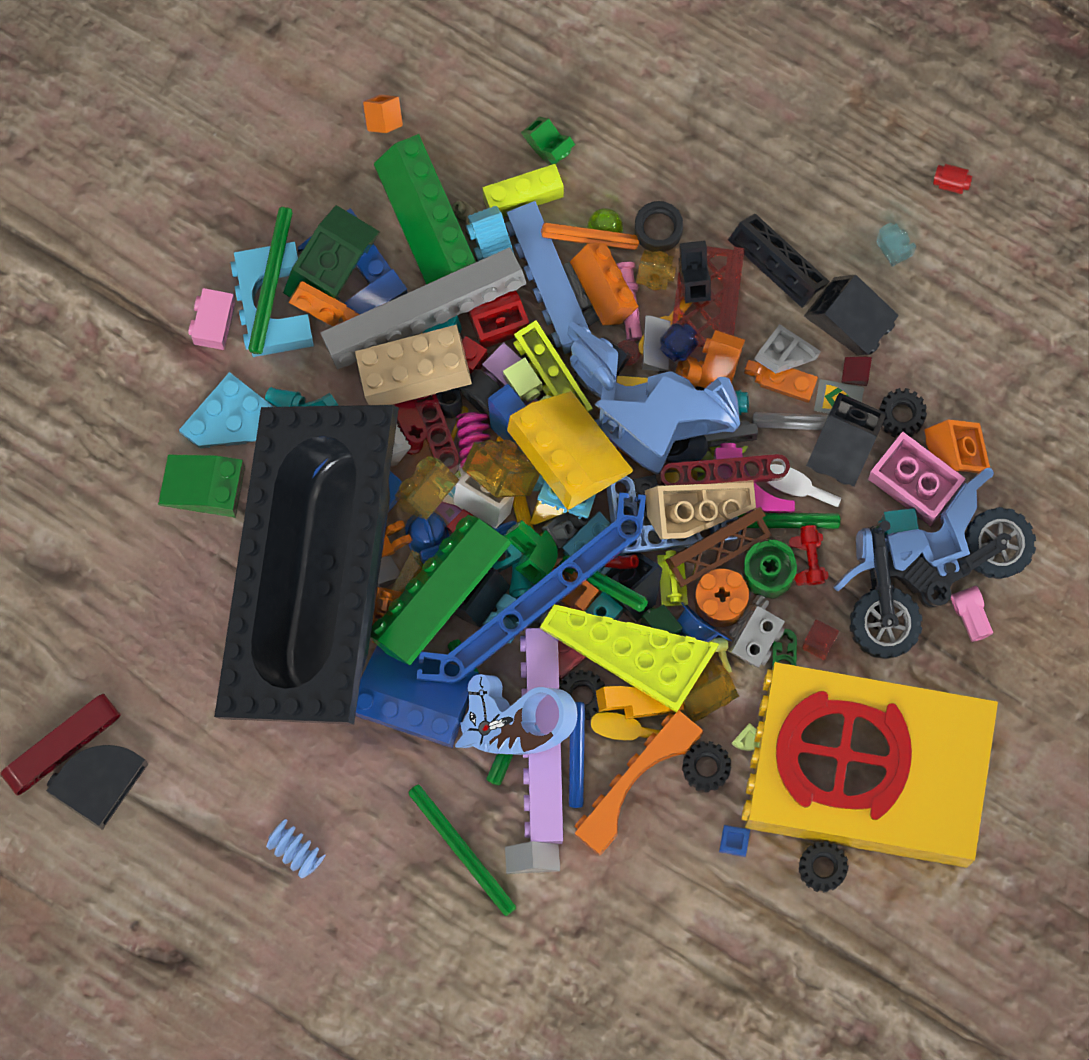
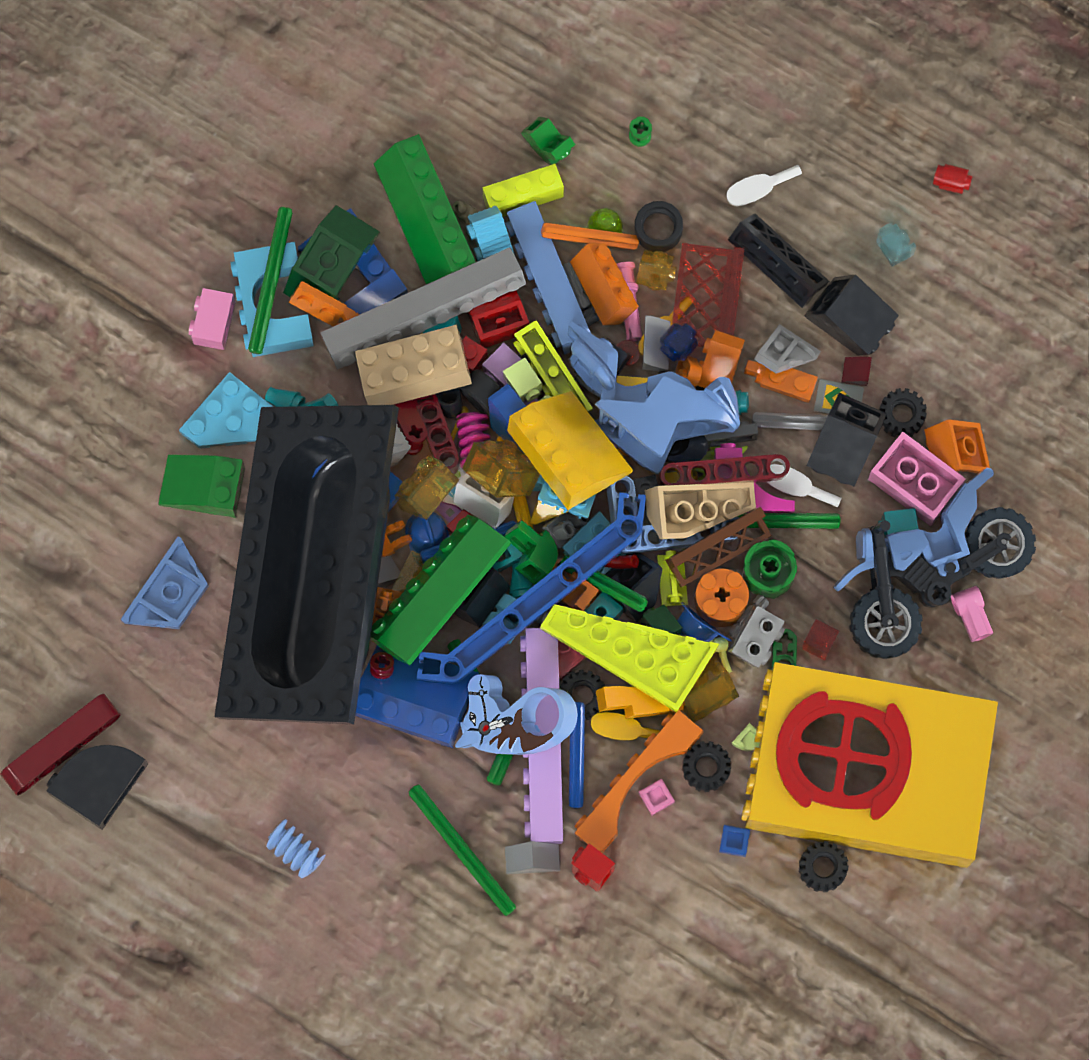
orange panel [363,95,403,133] -> none
black brick [678,240,711,304] -> none
red piece [789,525,829,586] -> none
none -> medium blue wing [121,537,209,629]
none -> dark red bush [370,652,394,679]
none -> red brick [571,843,615,892]
none -> green bush [629,116,652,147]
none -> bright pink tile [638,779,675,816]
none -> white piece [727,165,802,206]

